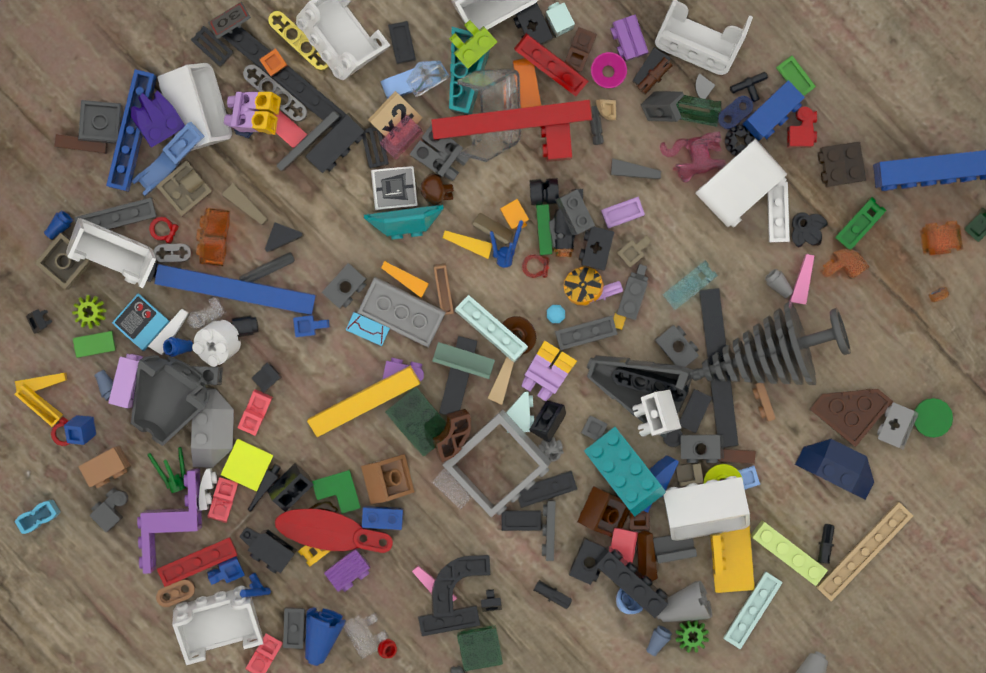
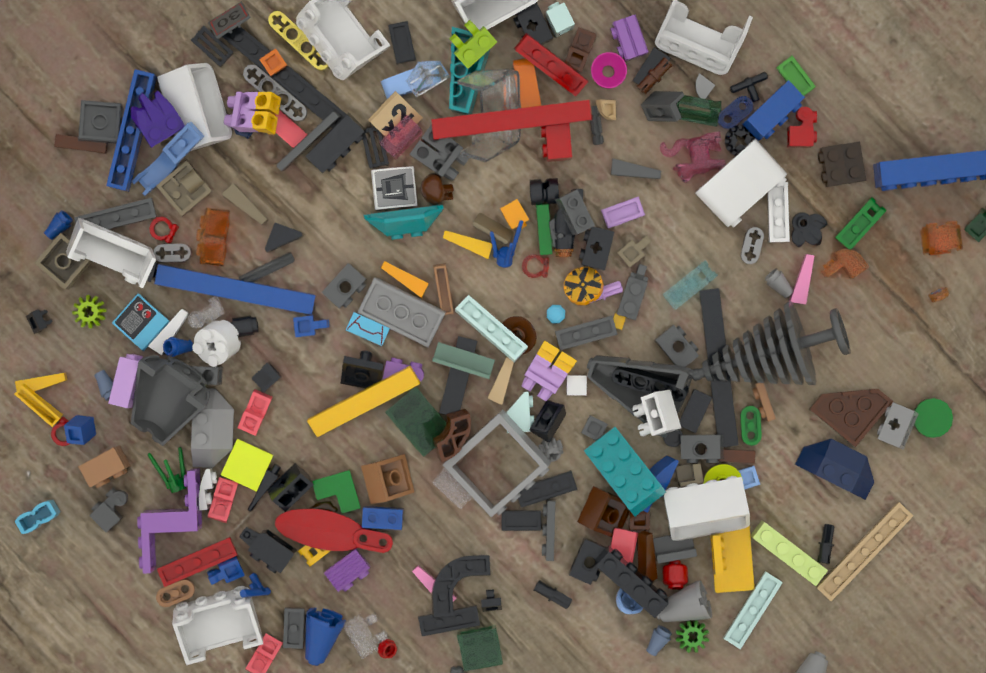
bright green tile [73,331,116,358] -> none
none -> black tile [340,350,384,389]
none -> white tile [566,375,587,396]
none -> red head [662,560,688,590]
none -> light grey beam [740,227,764,264]
none -> green plate [740,406,762,446]

